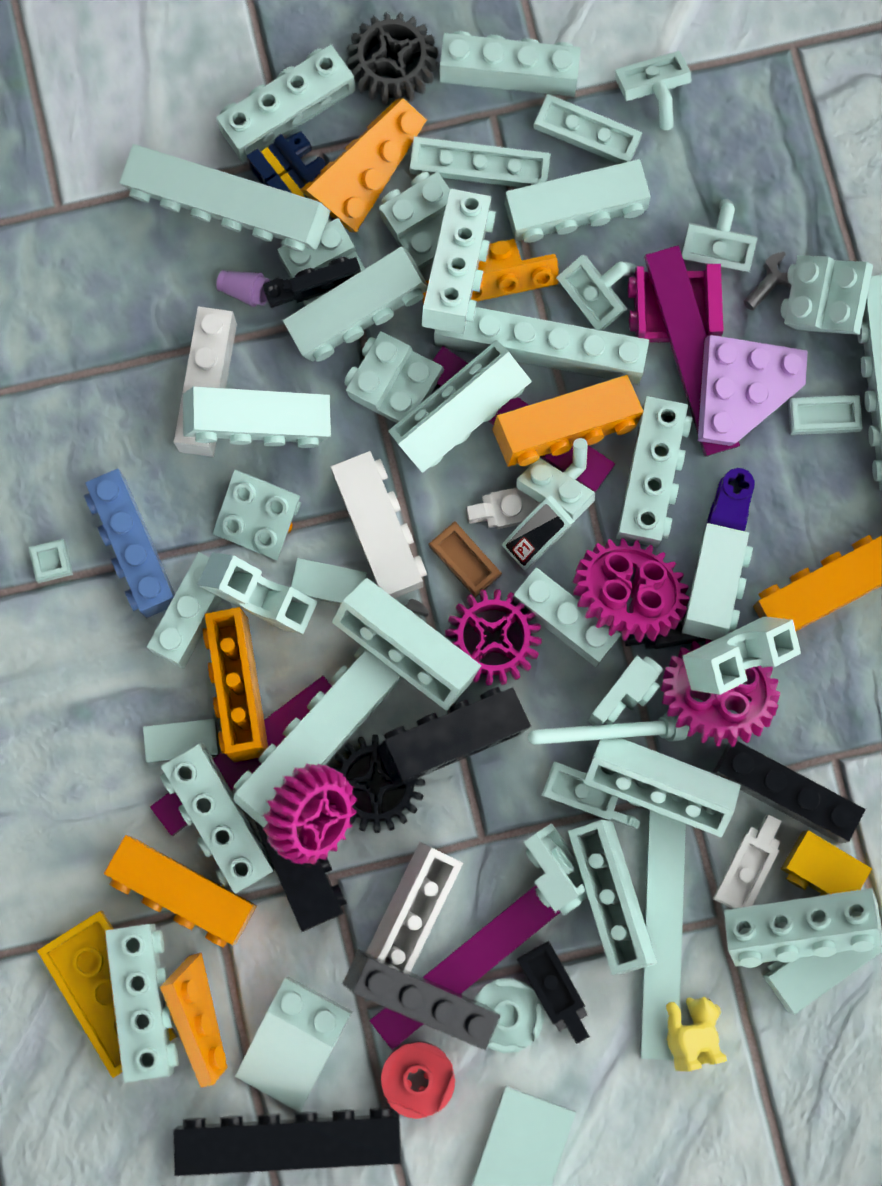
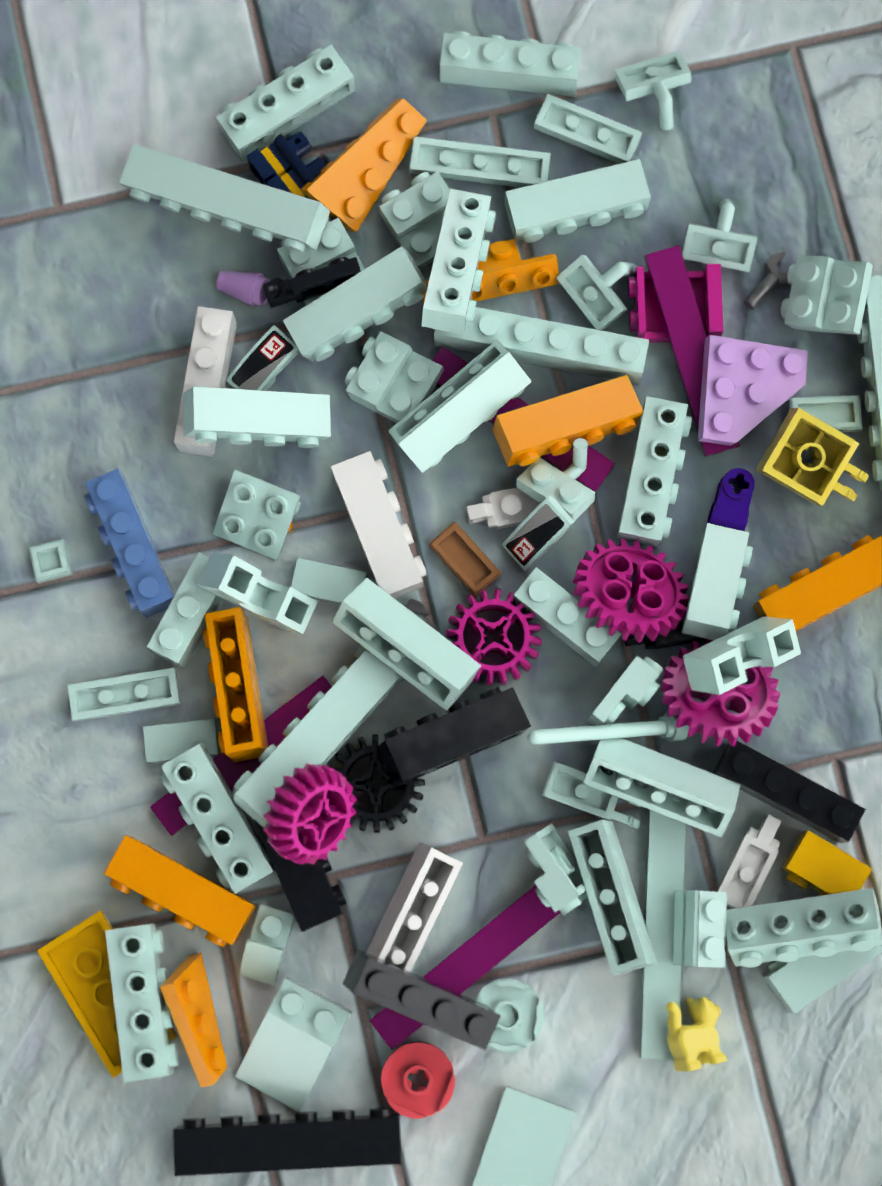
dark grey gear [347,11,438,105] -> none
black hinge [517,941,590,1044] -> none
none -> light aqua plate [67,668,181,722]
none -> slope [226,325,300,391]
none -> light aqua slope [239,904,295,986]
none -> light aqua brick [673,890,727,968]
none -> light yellow hinge [755,408,869,506]

